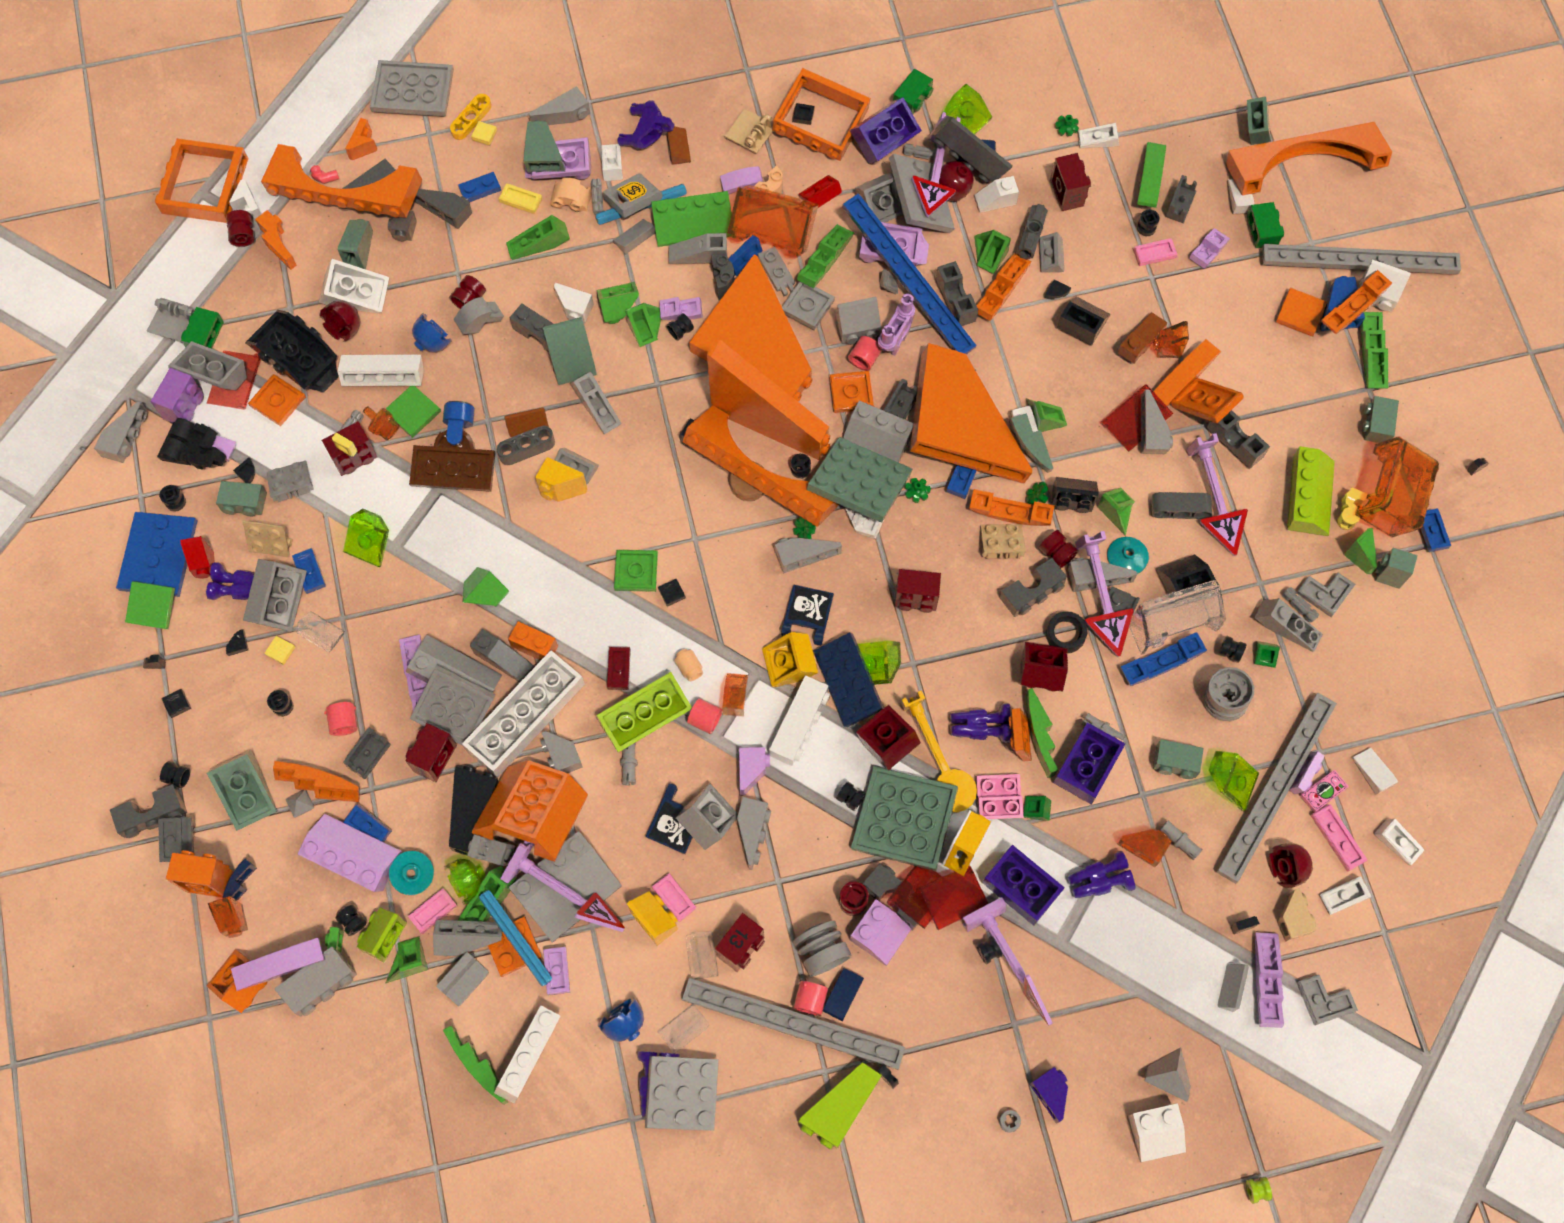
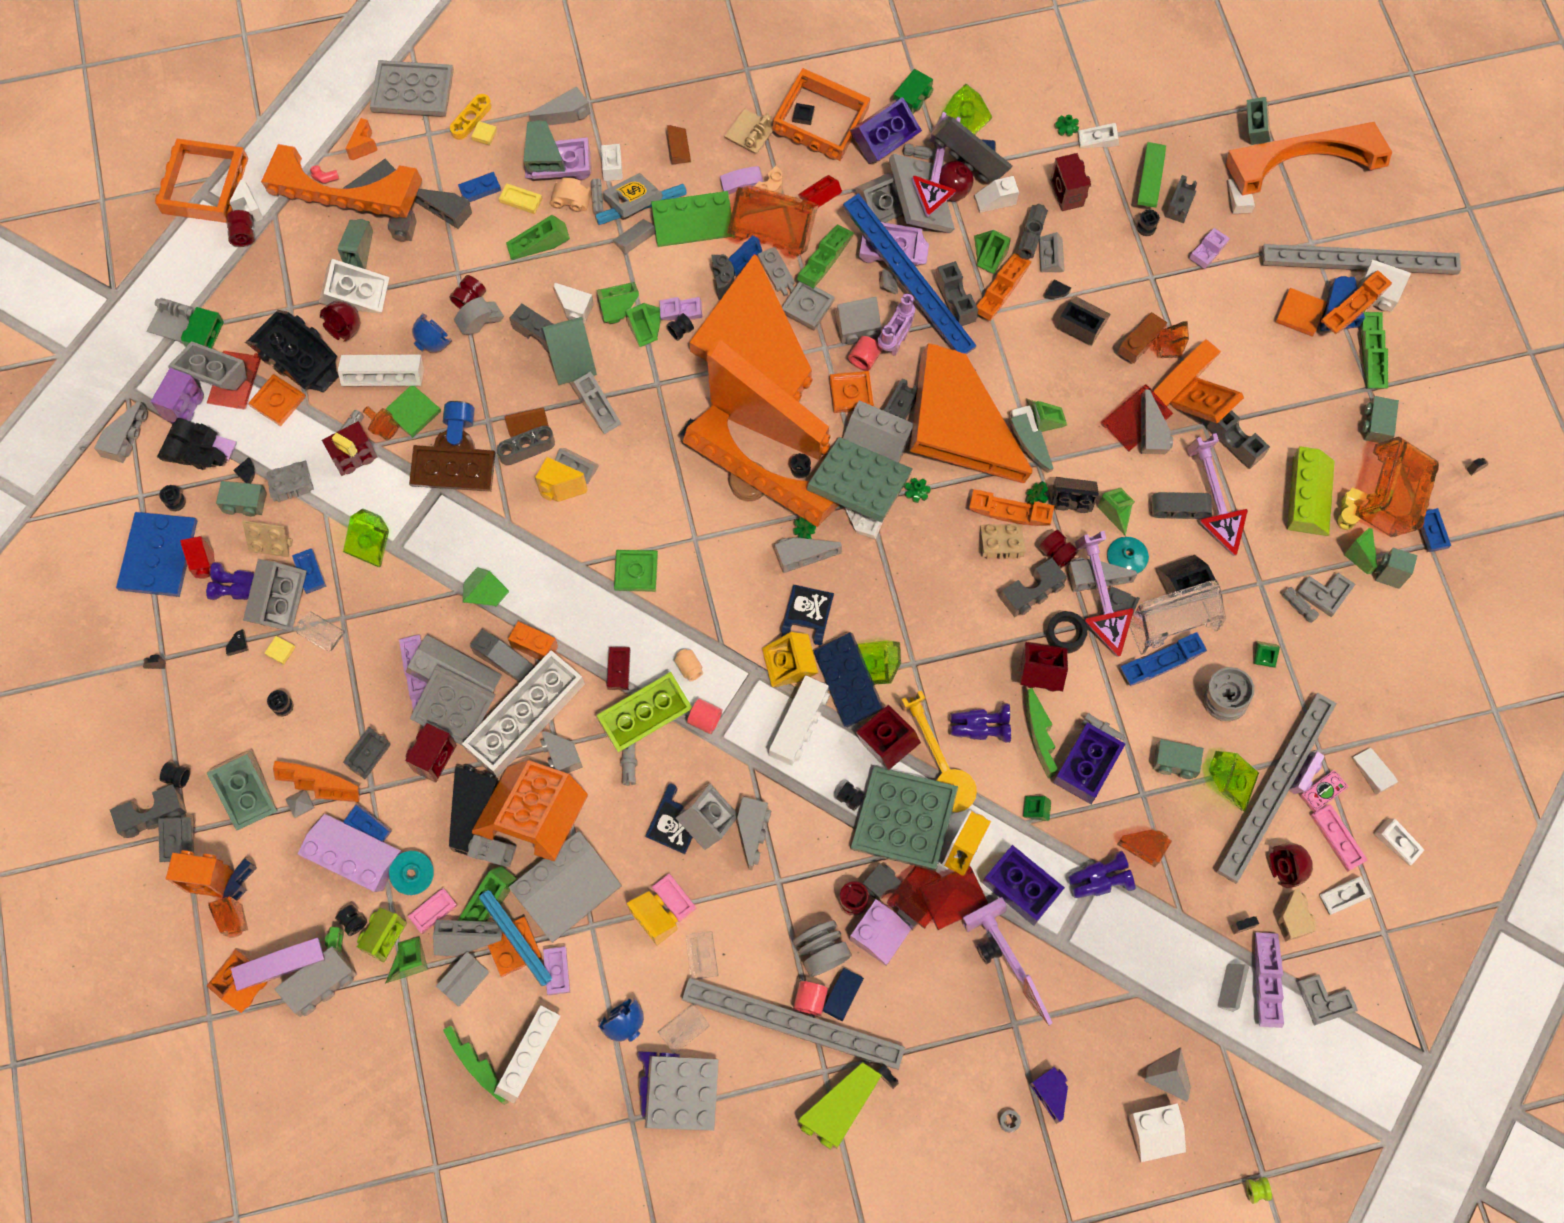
bright green tile [125,581,175,629] -> none
black tile [161,689,191,718] -> none
orange slope [255,210,297,270] -> none
coral piece [324,702,358,736] -> none
clear neon green cylinder [444,859,485,905] -> none
lavender piece [500,841,625,932] -> none
dark purple connector [618,100,675,149] -> none
black tile [658,578,686,607] -> none
light grey slope [669,233,727,264] -> none
dark red brick [715,913,765,972] -> none
clear orange slope [722,673,748,717] -> none
lavender slope [739,747,770,795] -> none
dark red brick [895,569,941,613] -> none
blue plate [946,465,977,499] -> none
bright pink slope [976,774,1023,819] -> none
orange plate [1009,708,1032,762] -> none
bright pink tile [1134,238,1178,266] -> none
light grey pin [1159,820,1203,860] -> none
black wheel [1218,636,1247,663] -> none
green brick [1247,202,1284,248] -> none
light grey slope [1254,598,1323,652] -> none

